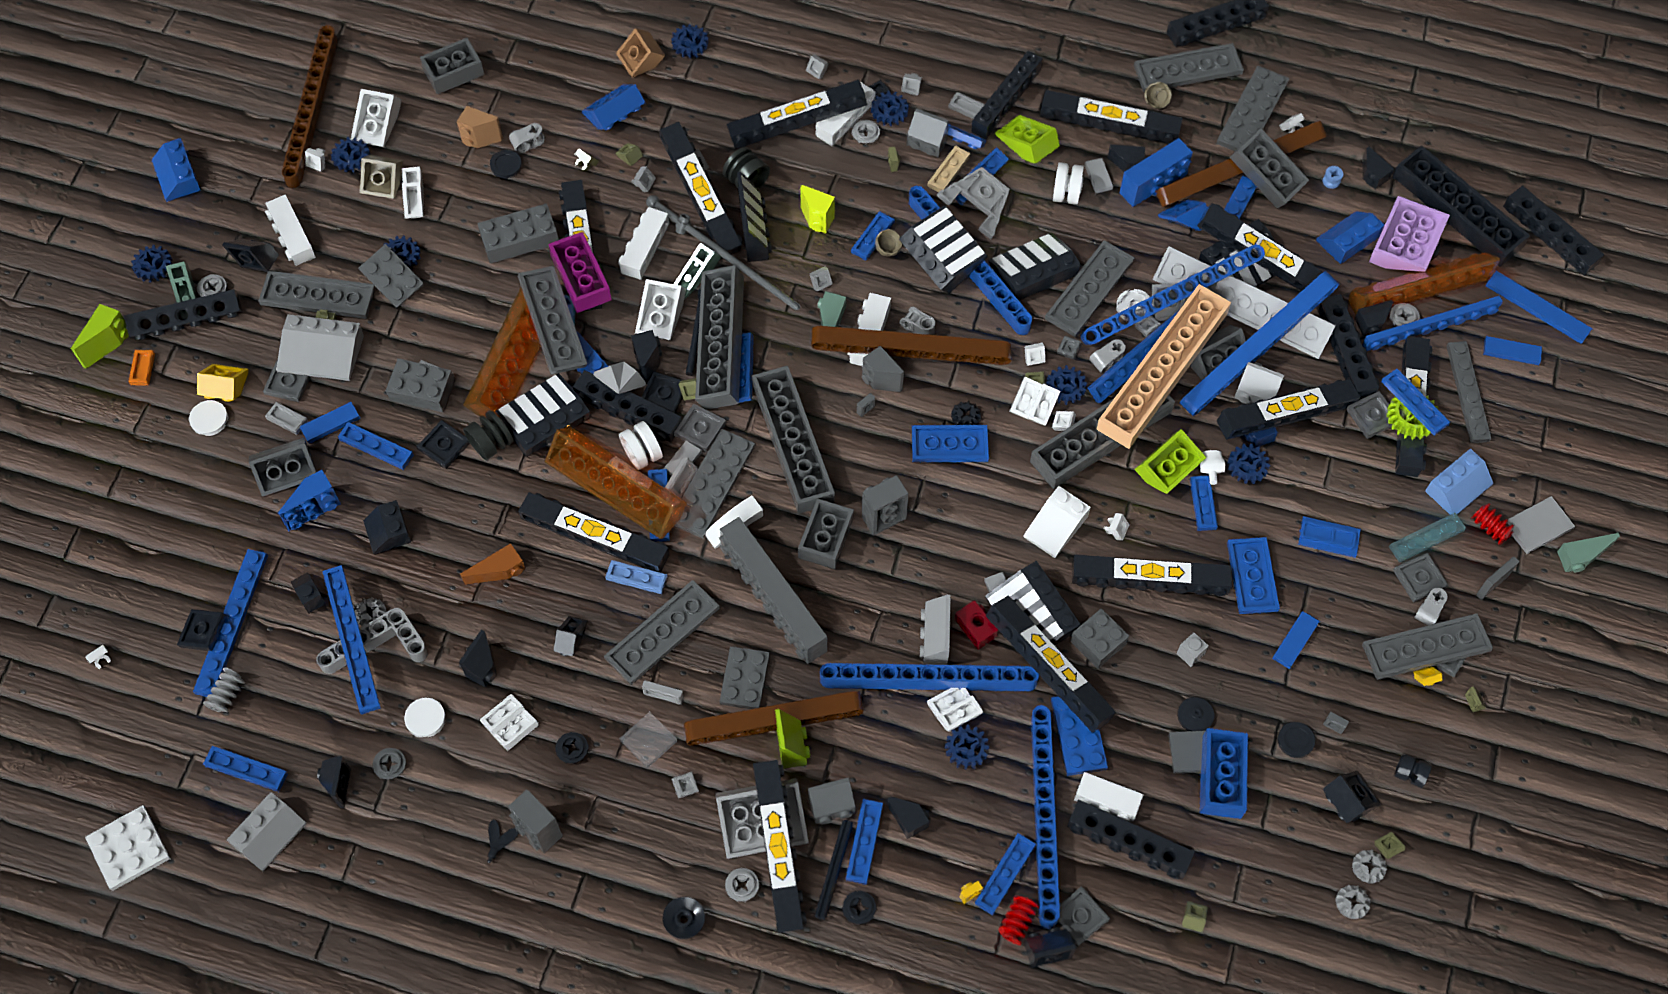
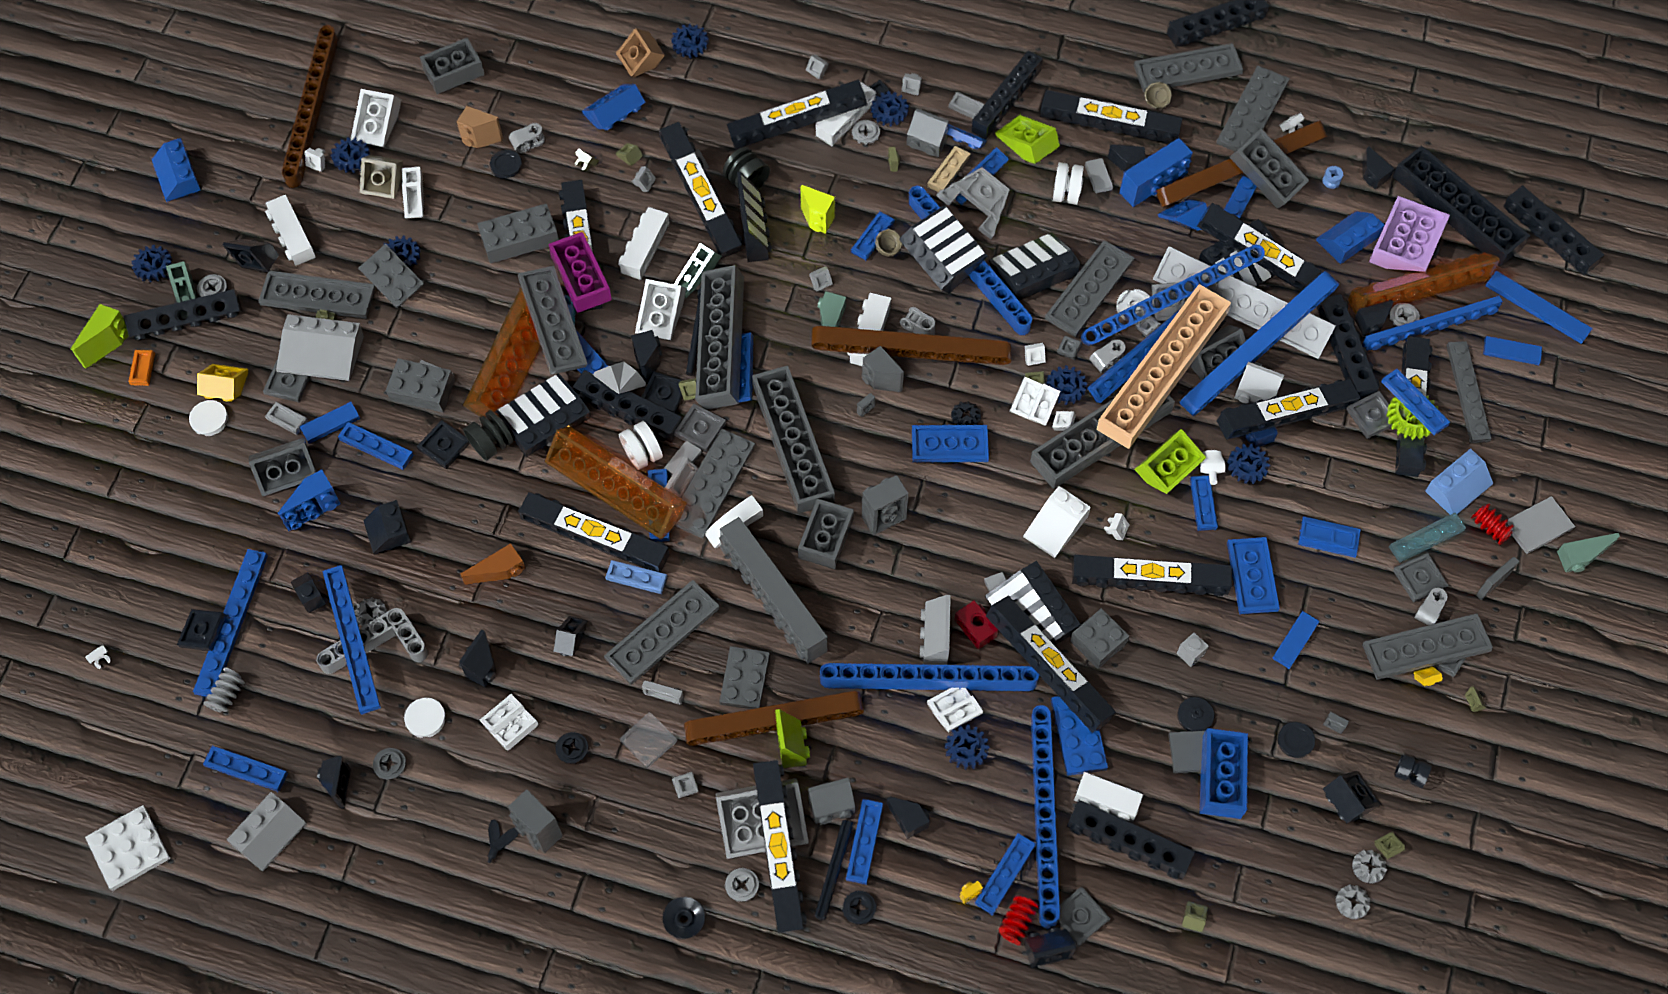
dark grey bar [646,195,800,310] -> none

